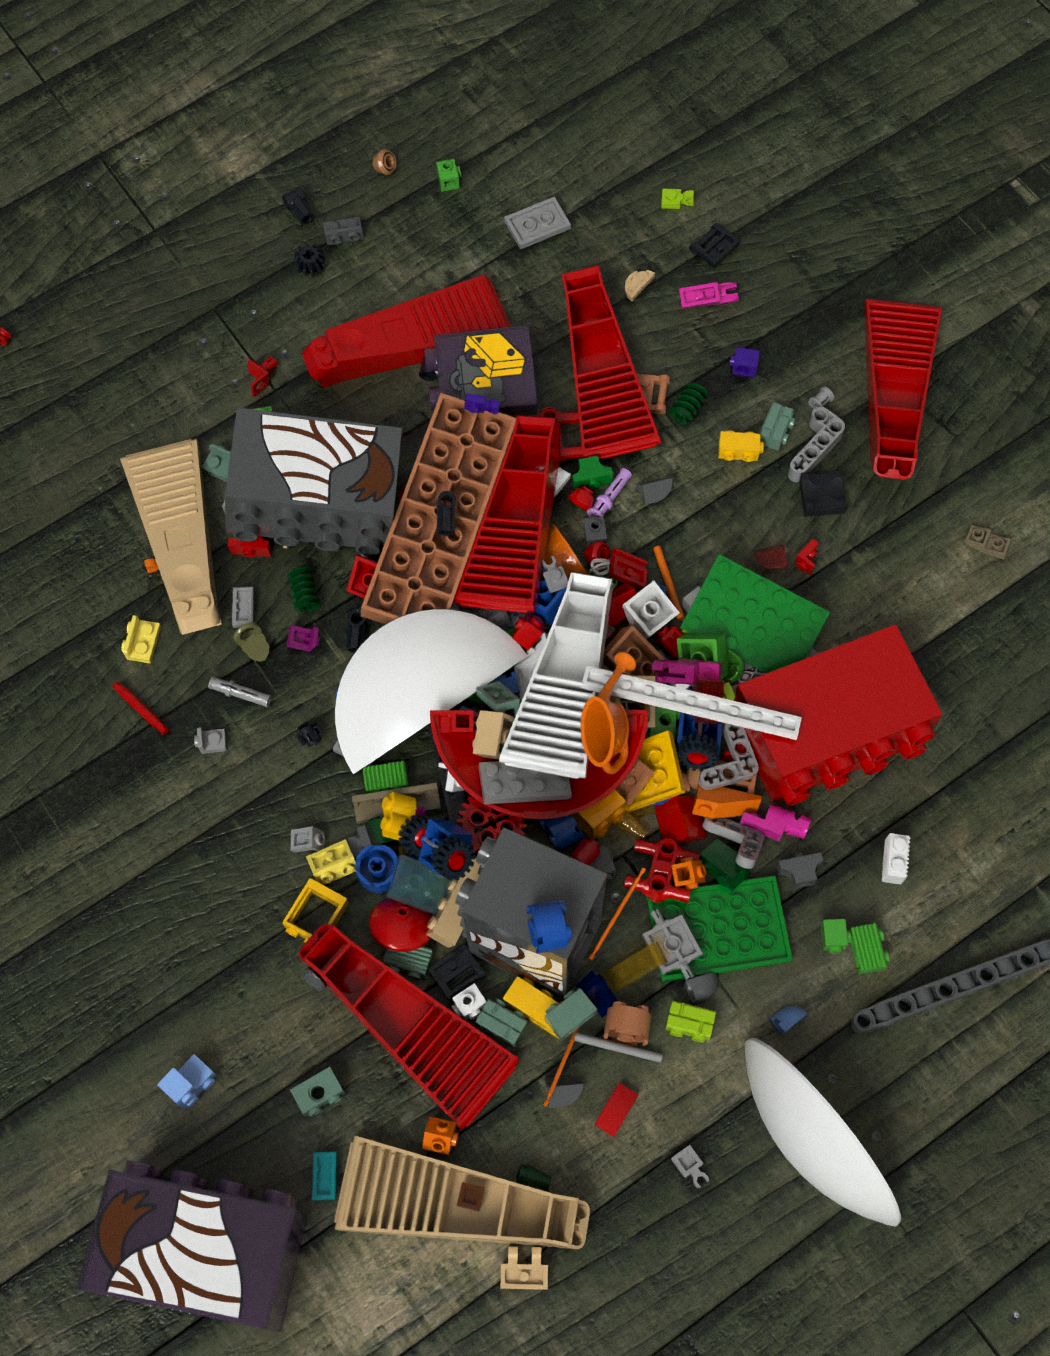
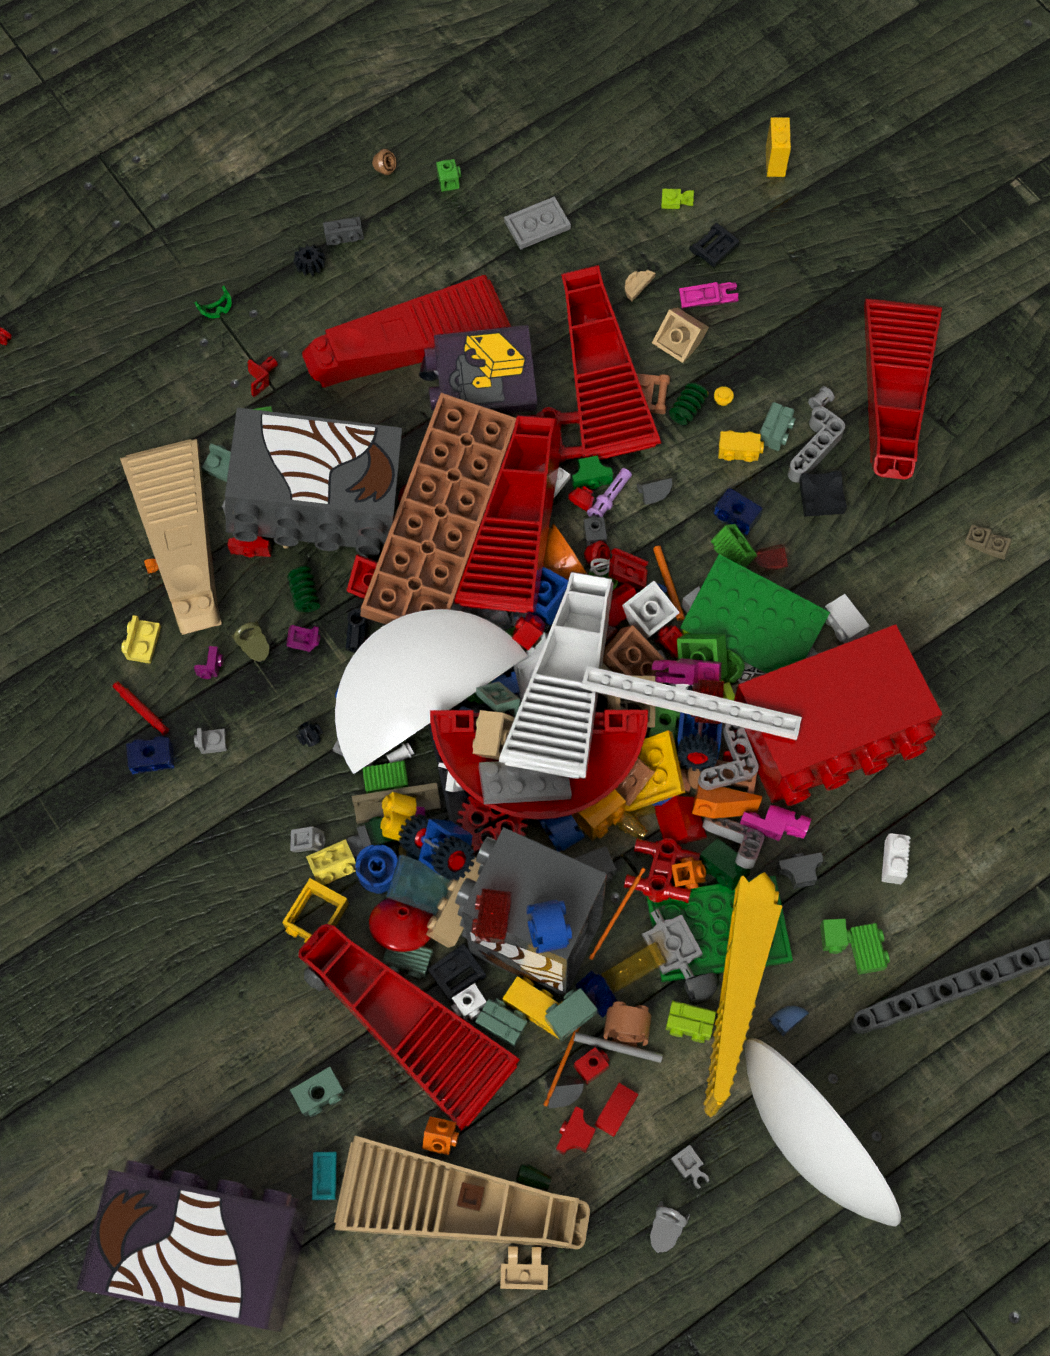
light blue brick [157,1054,217,1110] -> none
light grey pin [208,676,272,708] -> none
light grey plate [232,587,254,628] -> none
black piece [282,187,315,225] -> none
black piece [436,491,456,536] -> none
dark purple plate [464,393,500,414] -> none
light grey plate [542,557,568,593] -> none
red brick [571,838,601,866] -> none
orange piece [581,652,636,774] -> none
dark purple brick [730,347,760,377] -> none
red bracket [794,539,819,575] -> none
none -> clear blue brick [126,736,175,774]
none -> green helmet [194,285,232,318]
none -> magenta bracket [194,646,223,679]
none -> white pin [386,743,414,763]
none -> clear red brick [471,888,512,944]
none -> red brick [556,1106,596,1155]
none -> red brick [574,1047,610,1085]
none -> light grey piece [650,1201,690,1253]
none -> tan slope [652,307,709,363]
none -> yellow brick [703,872,782,1117]
none -> bright green brick [711,524,757,568]
none -> yellow plate [714,387,734,406]
none -> clear blue brick [714,488,763,535]
none -> yellow brick [766,117,791,177]
none -> white brick [824,594,870,644]

